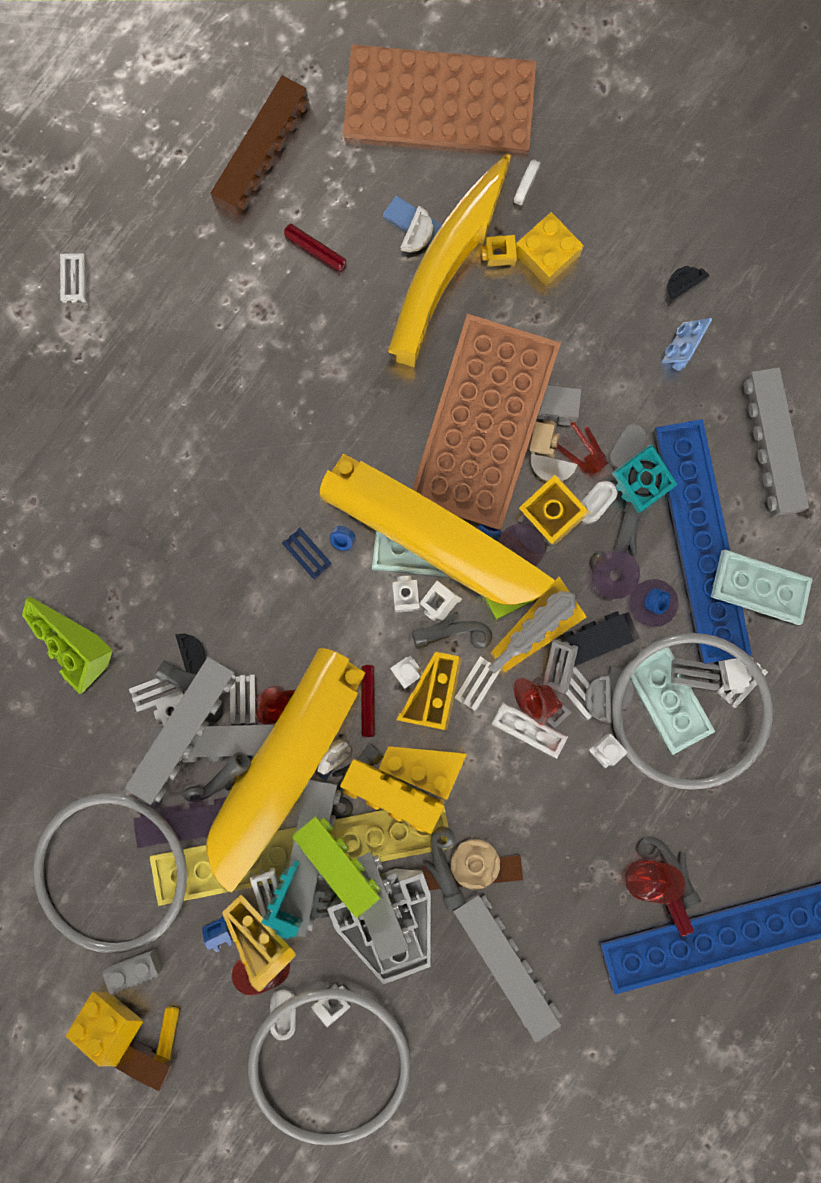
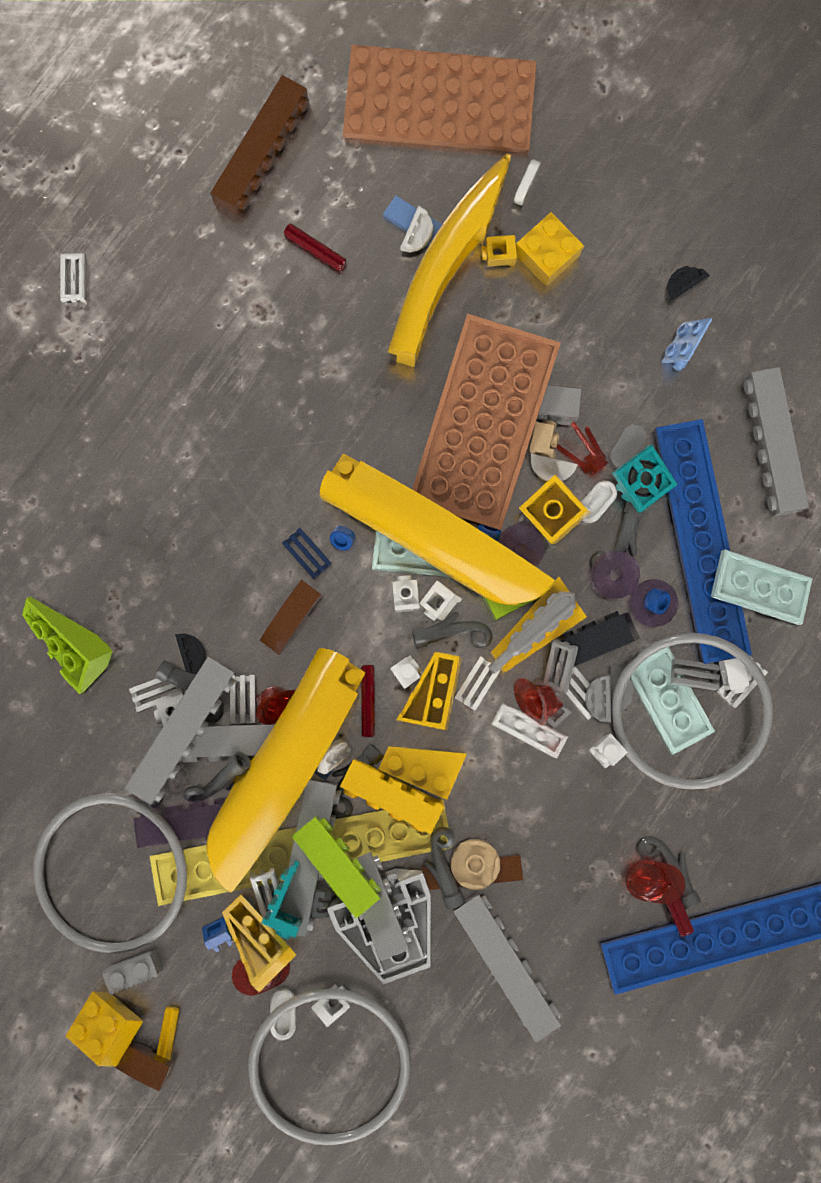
none -> reddish brown slope [259,580,322,655]

